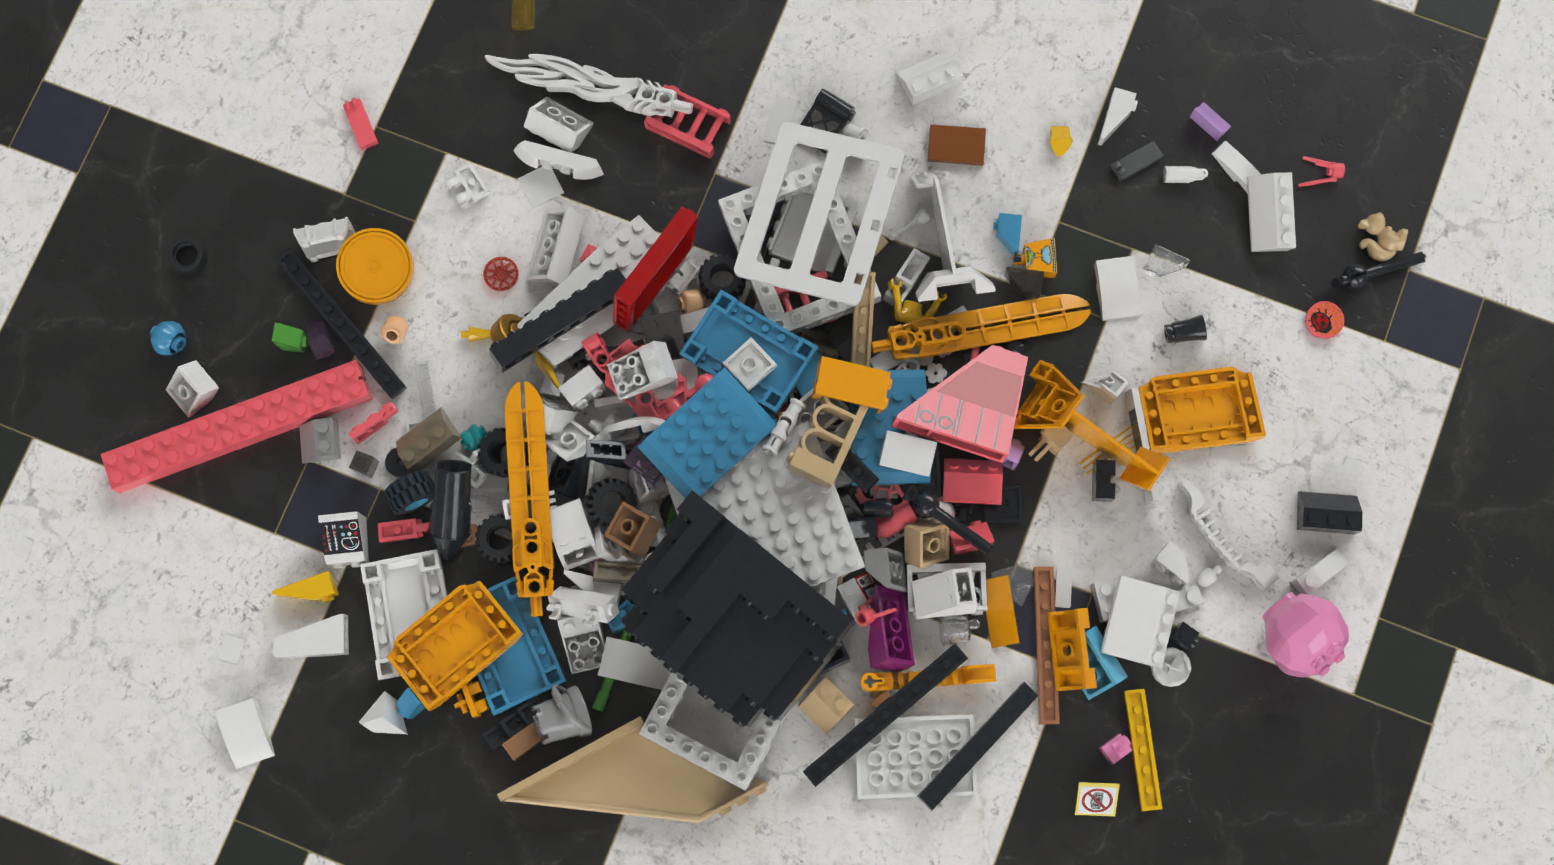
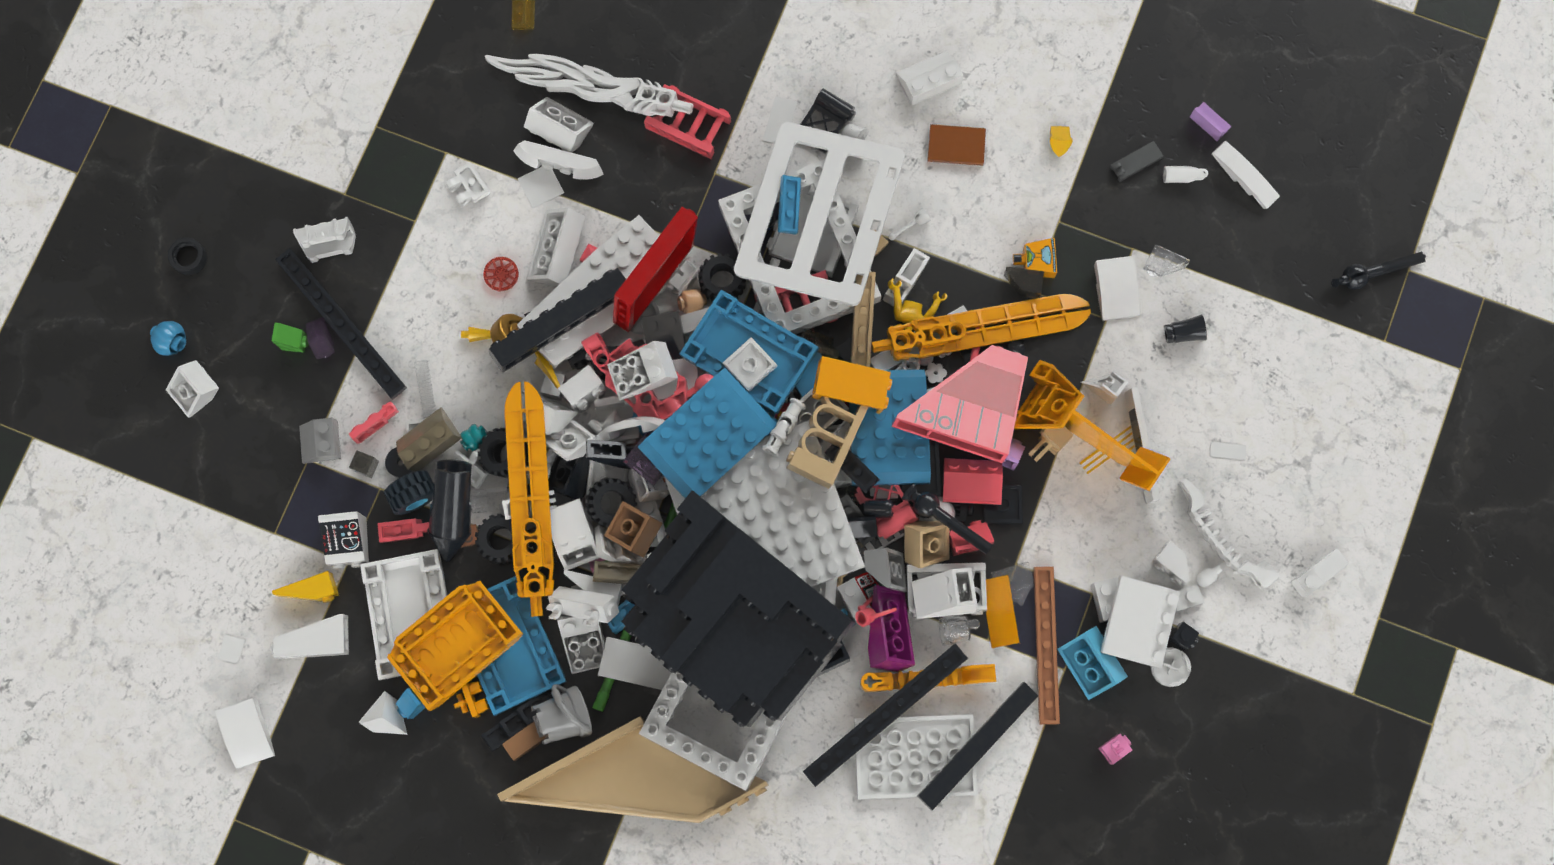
coral piece [101,360,373,493] -> none
light orange brick [336,228,414,305] -> none
coral hinge [343,98,379,150] -> none
light nougat head [381,316,408,344] -> none
tan slope [799,677,854,734] -> none
medium nougat tile [870,691,891,710] -> none
white container [878,430,937,477] -> none
white piece [911,169,996,302] -> none
dark azure slope [993,213,1022,256] -> none
light orange piece [1047,608,1097,691] -> none
white sticker [1055,568,1072,608] -> none
piece [1075,782,1120,816] -> none
black brick [1092,460,1116,502] -> none
white slope [1098,88,1138,145] -> none
yellow plate [1124,689,1162,811] -> none
light orange slope [1138,367,1266,454] -> none
white slope [1247,172,1296,252] -> none
bright pink rock [1263,592,1349,677] -> none
black slope [1297,491,1363,535] -> none
coral plant [1298,156,1345,187] -> none
tile [1305,301,1344,339] -> none
tan animal [1358,212,1408,262] -> none
none -> dark azure tile [778,175,801,235]

